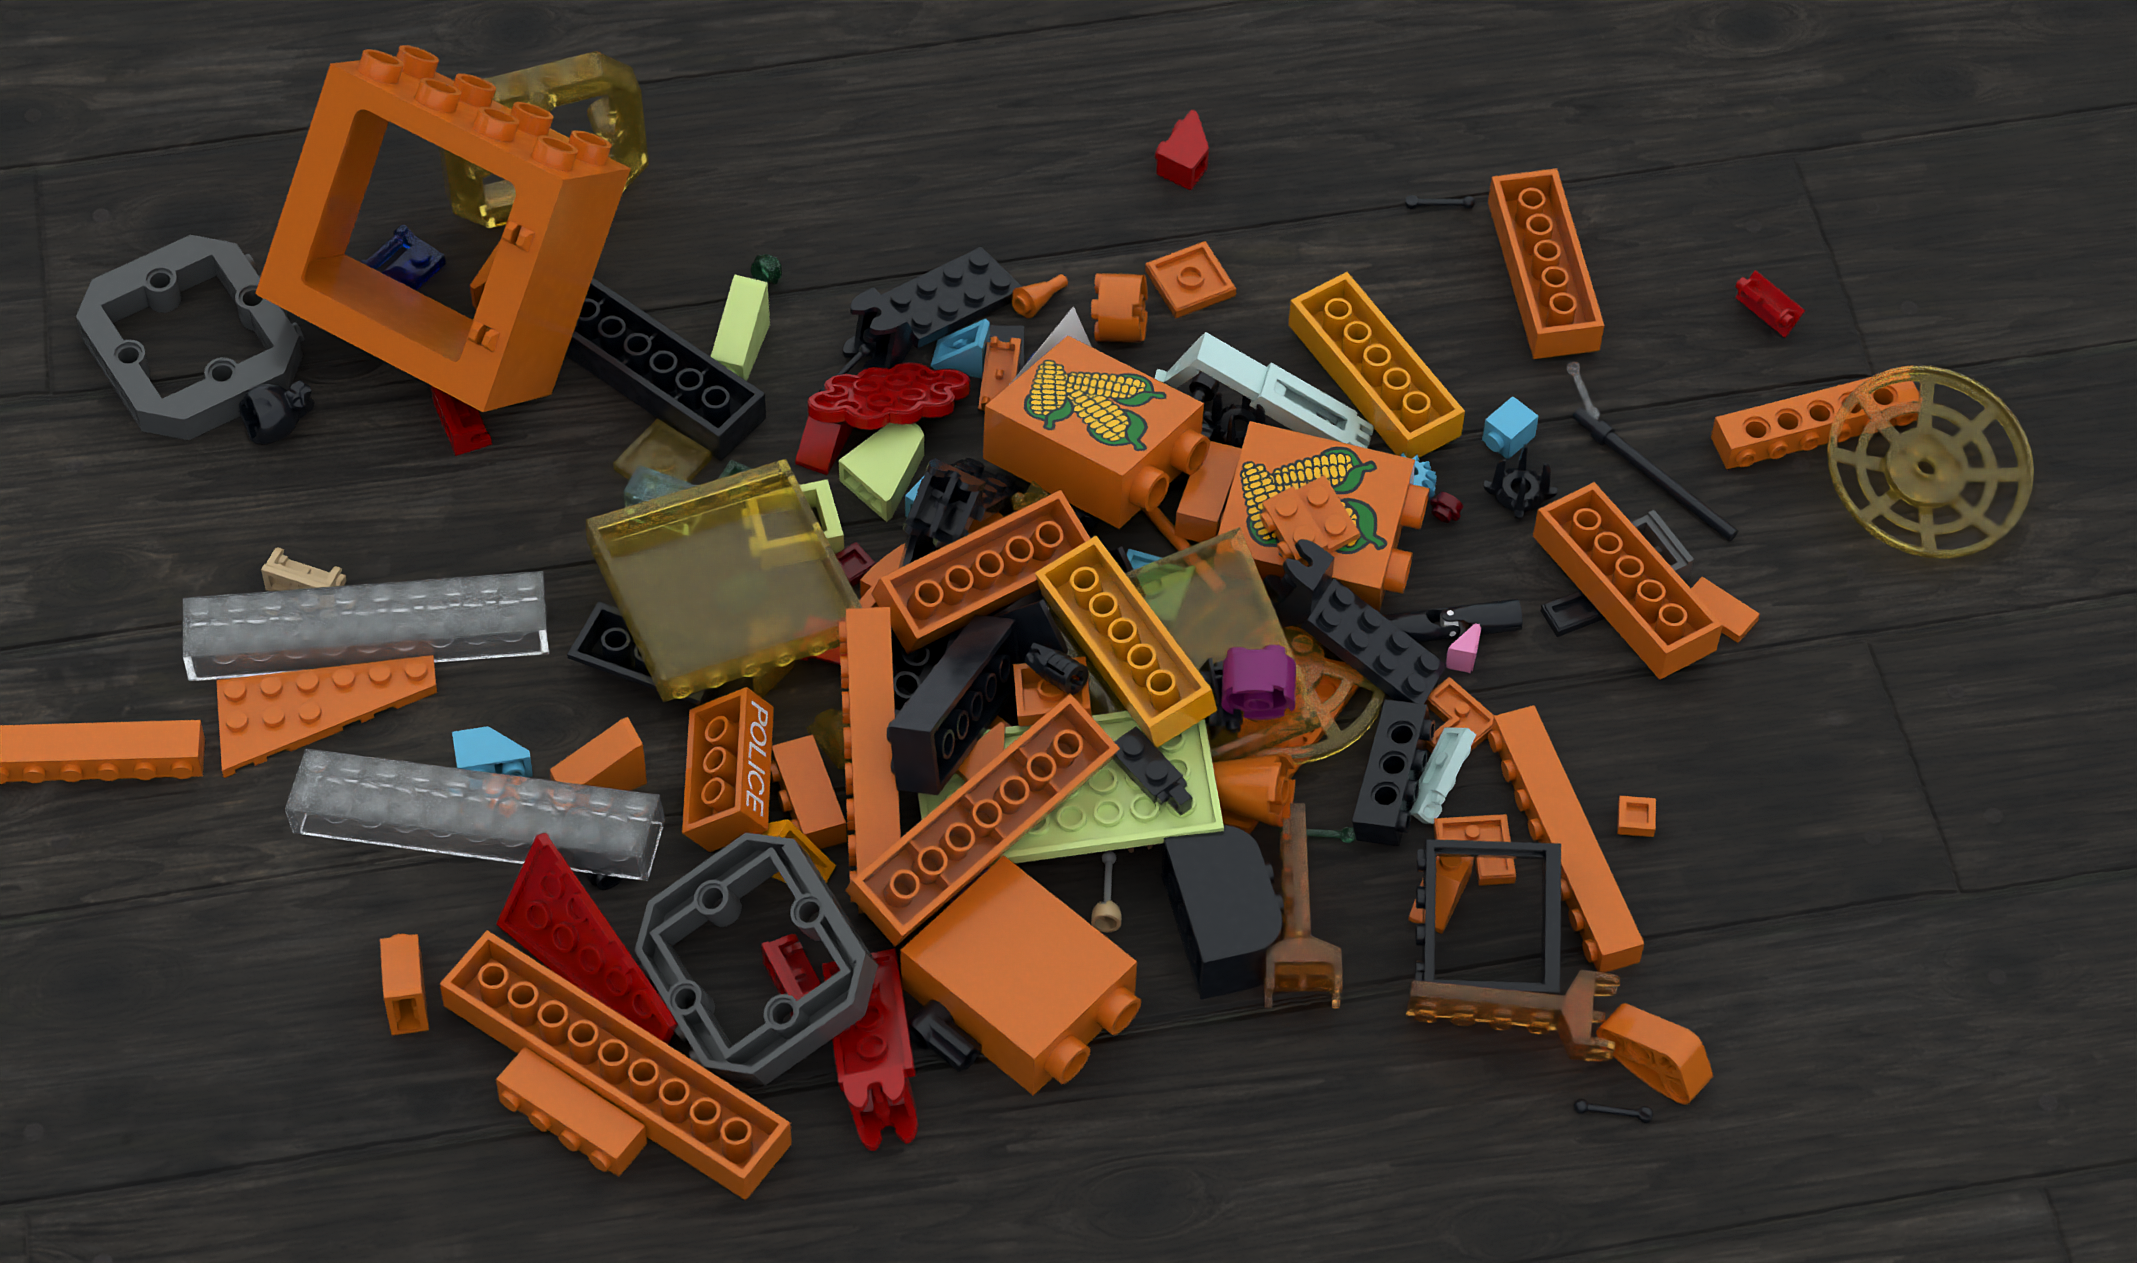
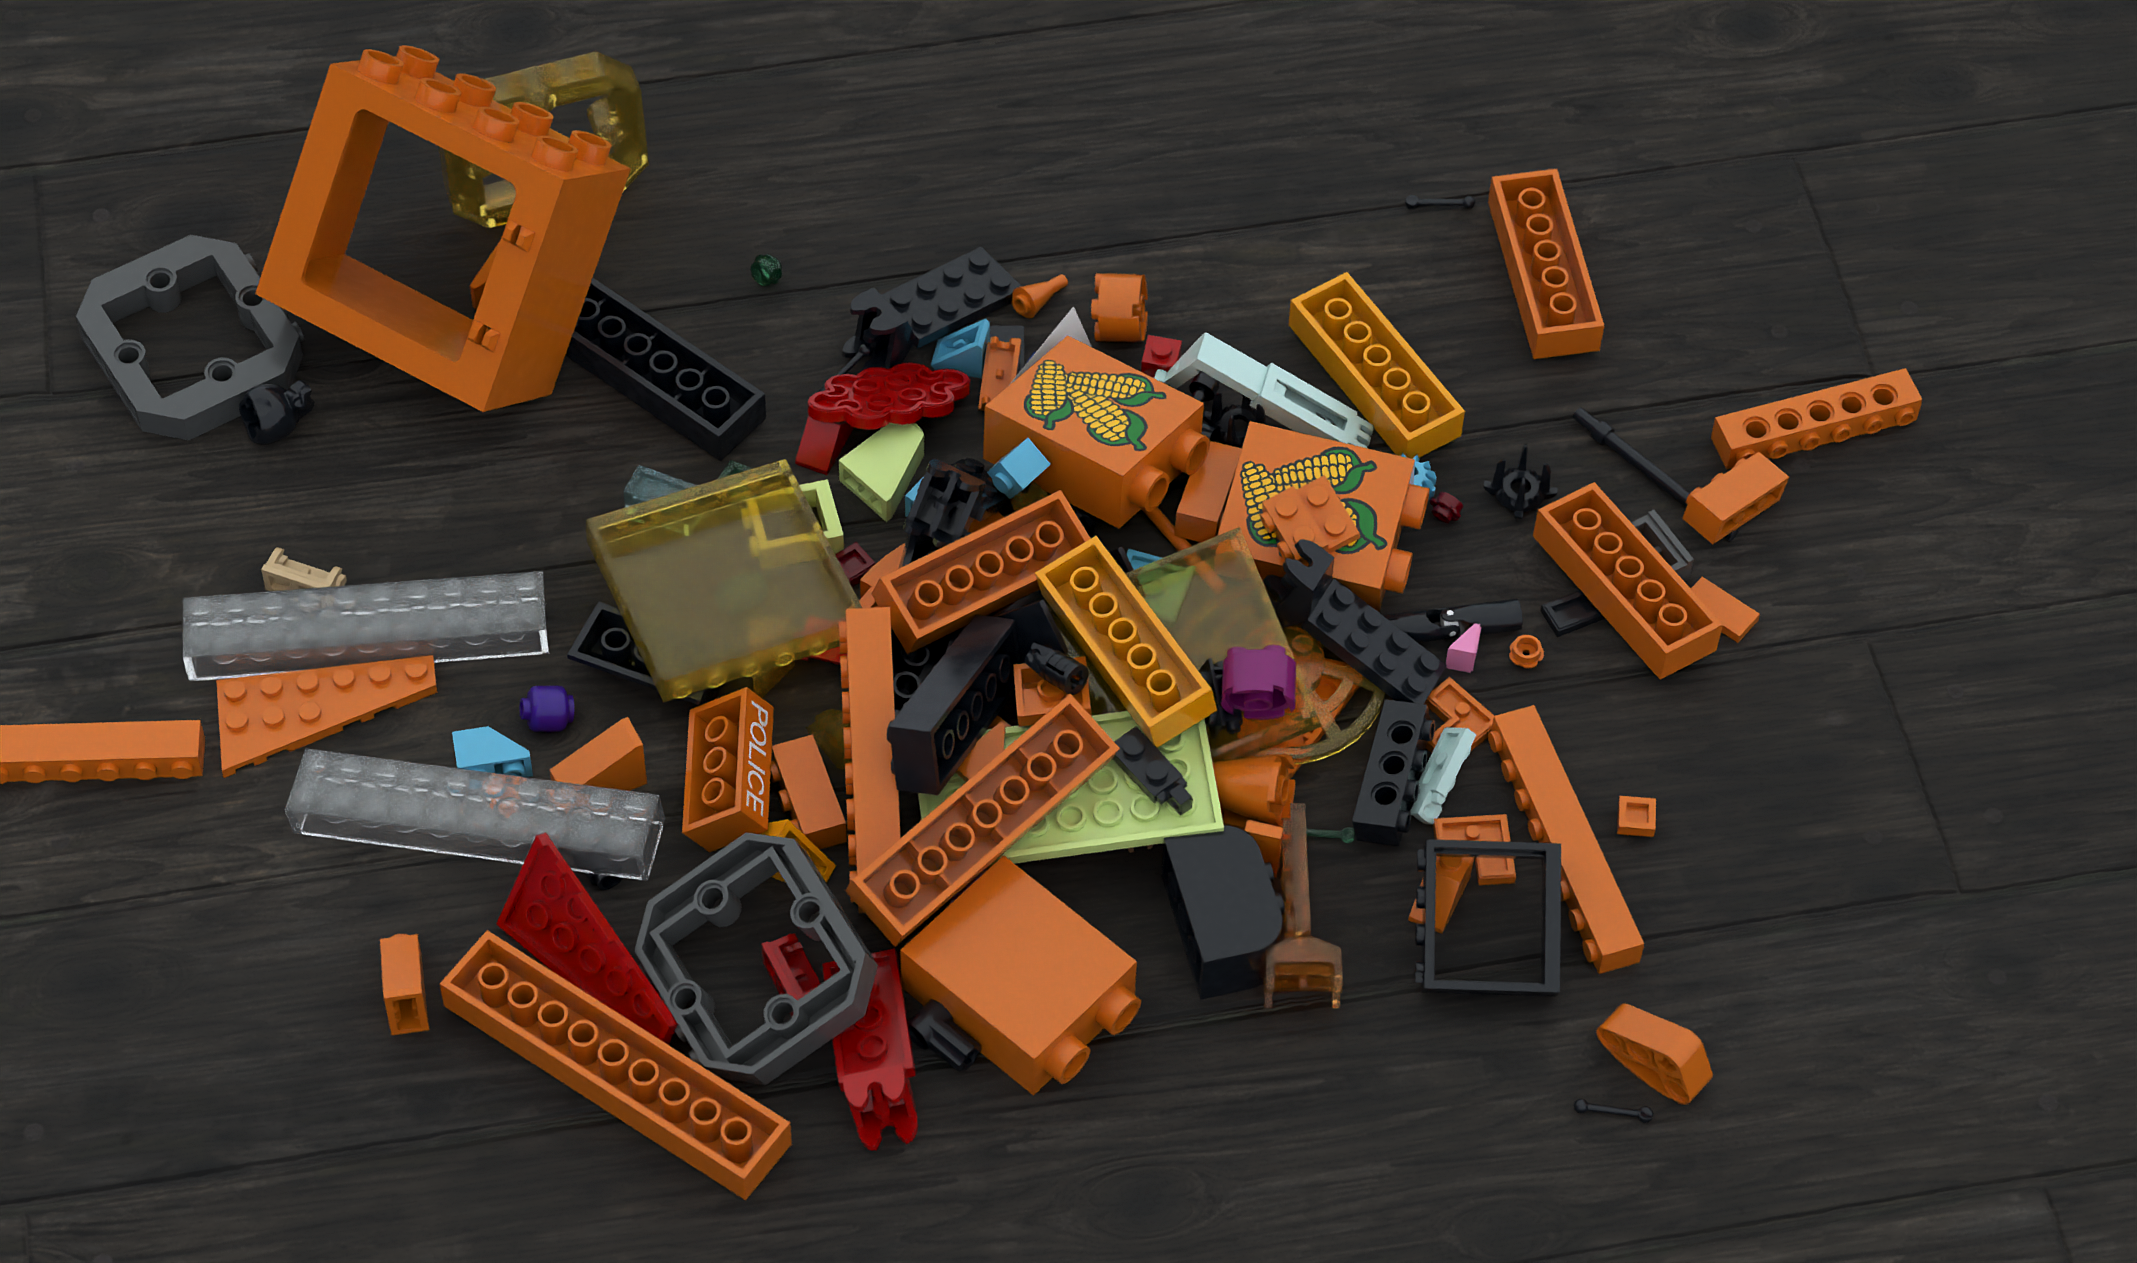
clear blue plate [360,225,446,290] -> none
red hinge [431,386,492,456] -> none
orange brick [496,1047,647,1177] -> none
clear yellow tile [613,419,712,504] -> none
yellowish green slope [711,275,770,381] -> none
tan hinge [1091,851,1121,932] -> none
orange tile [1145,241,1236,319] -> none
red slope [1155,110,1209,191] -> none
clear orange hinge [1406,970,1620,1061] -> none
medium azure brick [1482,396,1539,460] -> none
clear hinge [1567,361,1600,420] -> none
red hinge [1735,270,1806,338] -> none
clear yellow dish [1827,365,2034,559] -> none
none -> dark purple head [519,686,574,732]
none -> medium azure slope [987,438,1051,499]
none -> red brick [1141,335,1182,378]
none -> orange tile [1244,820,1284,877]
none -> orange plate [1509,635,1544,669]
none -> orange brick [1682,452,1789,544]

